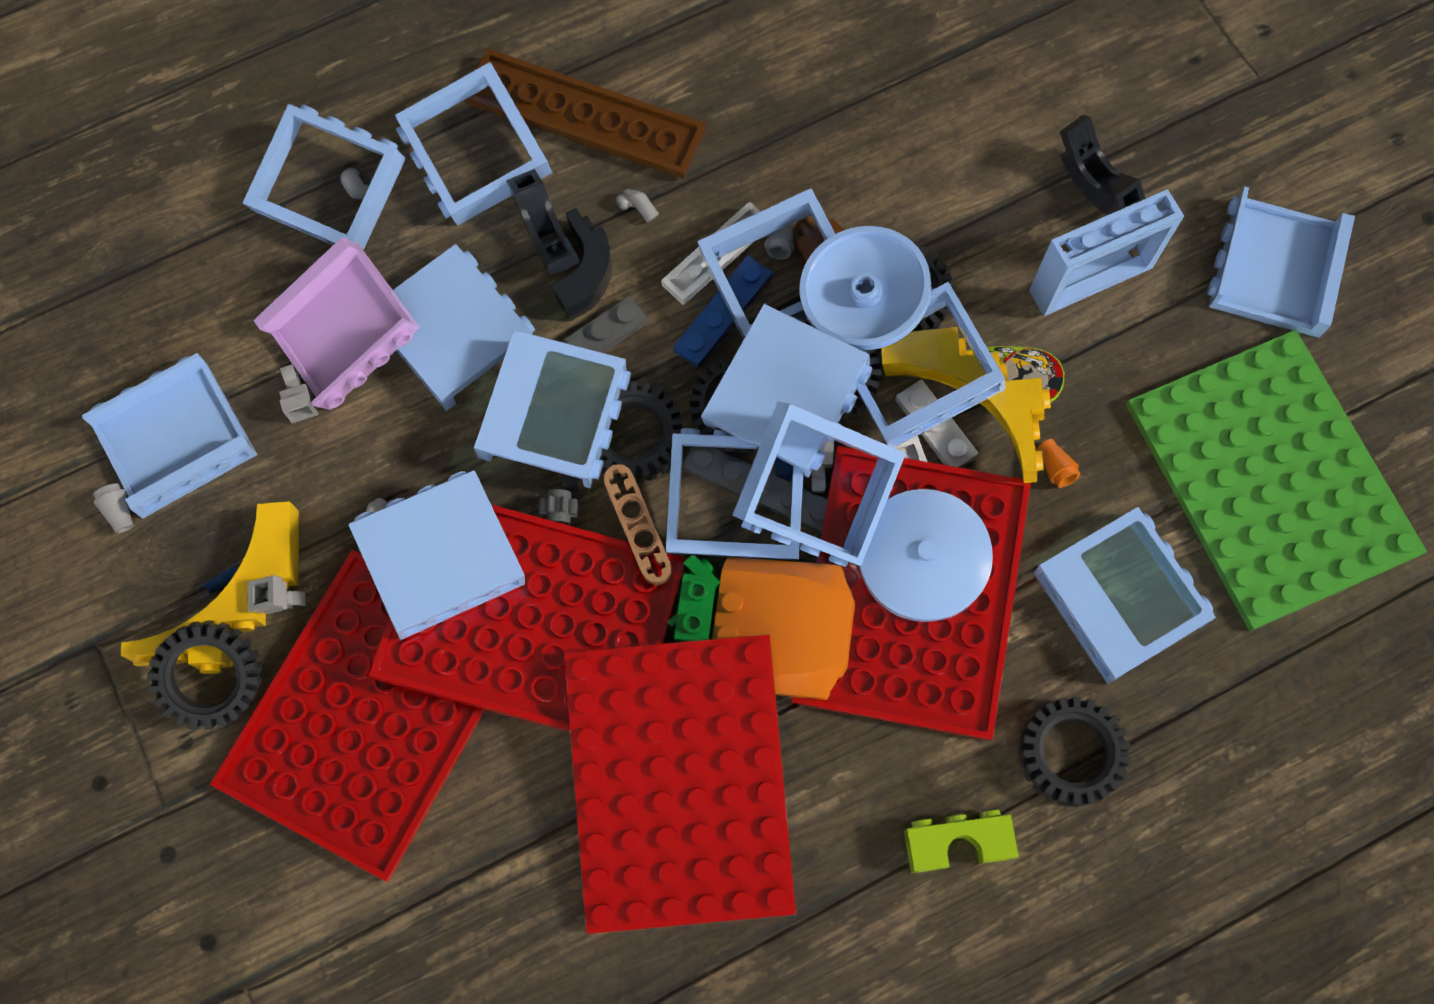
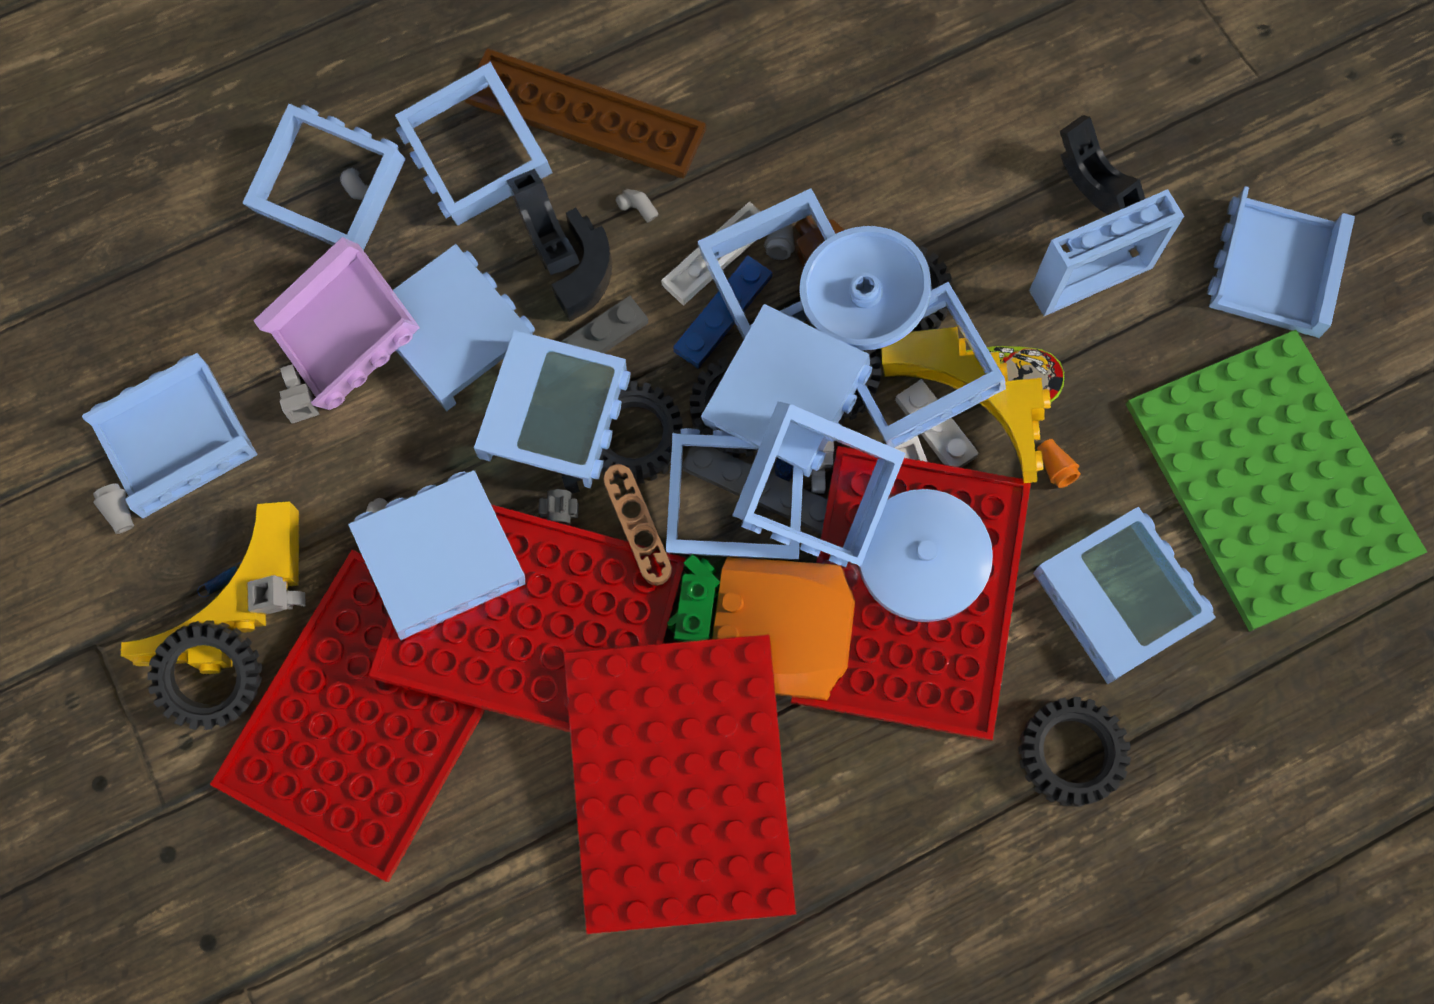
lime arch [904,810,1019,873] -> none

